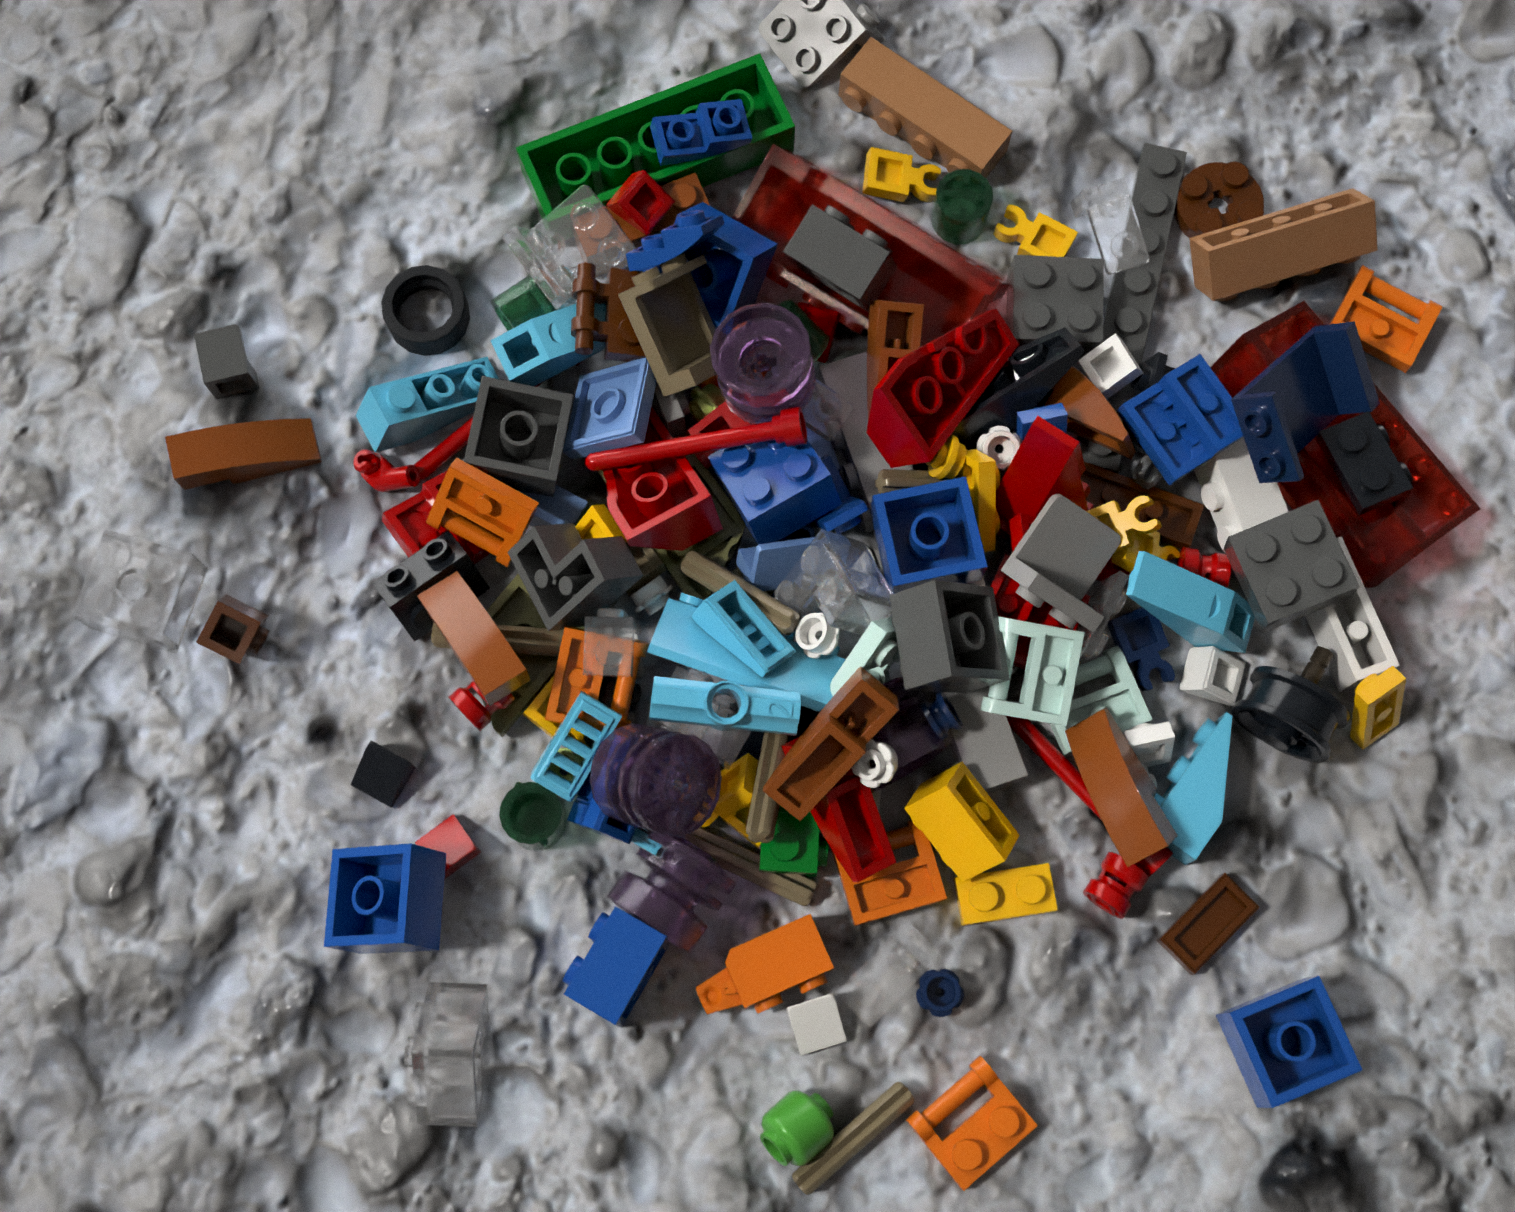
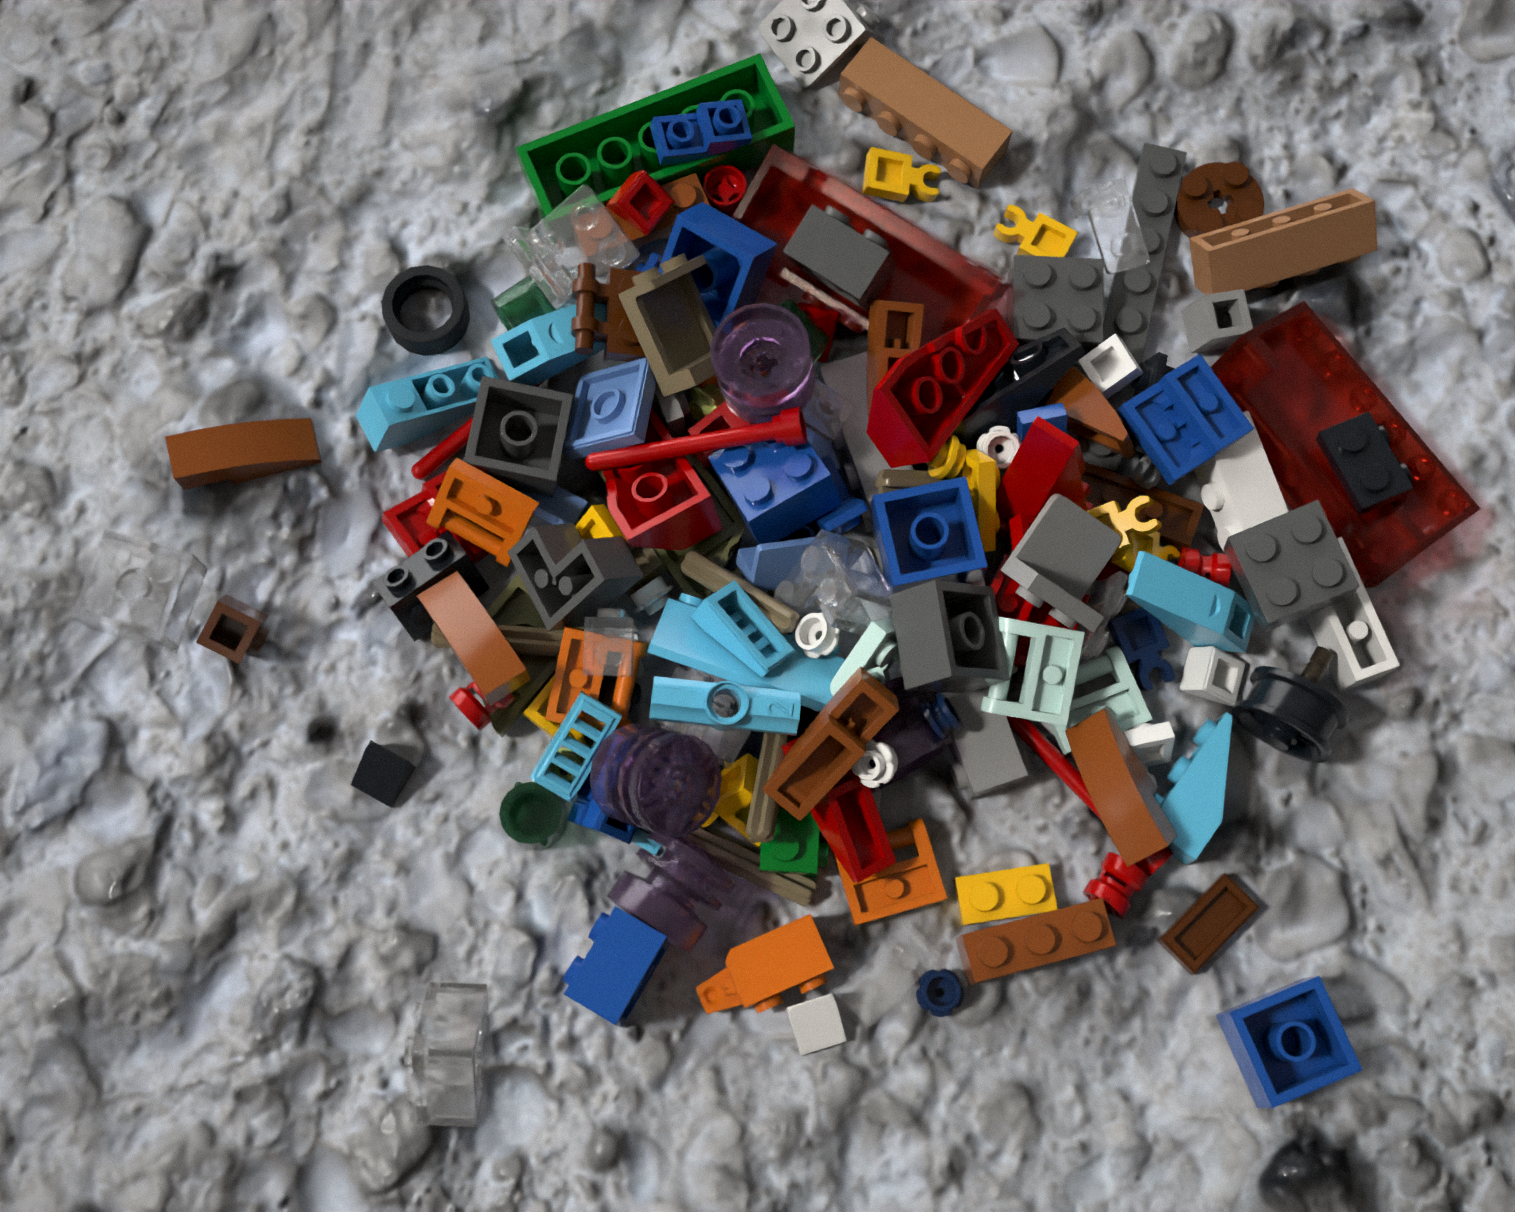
dark grey panel [194,324,260,399] -> none
blue brick [324,843,446,954] -> none
red arm [353,449,420,492] -> none
slope [415,814,481,880] -> none
blue slope [626,210,724,272] -> none
bright green head [760,1090,834,1166] -> none
dark tan axle [792,1082,915,1195] -> none
yellow brick [904,761,1020,882] -> none
orange plate [906,1056,1038,1191] -> none
clear green piece [931,169,993,245] -> none
dark blue panel [1231,321,1380,483] -> none
orange plate [1330,265,1443,373] -> none
yellow plate [1350,666,1406,750] -> none
none -> red wheel [703,165,747,221]
none -> dark orange arch [956,898,1117,986]
none -> light grey brick [1181,289,1254,353]

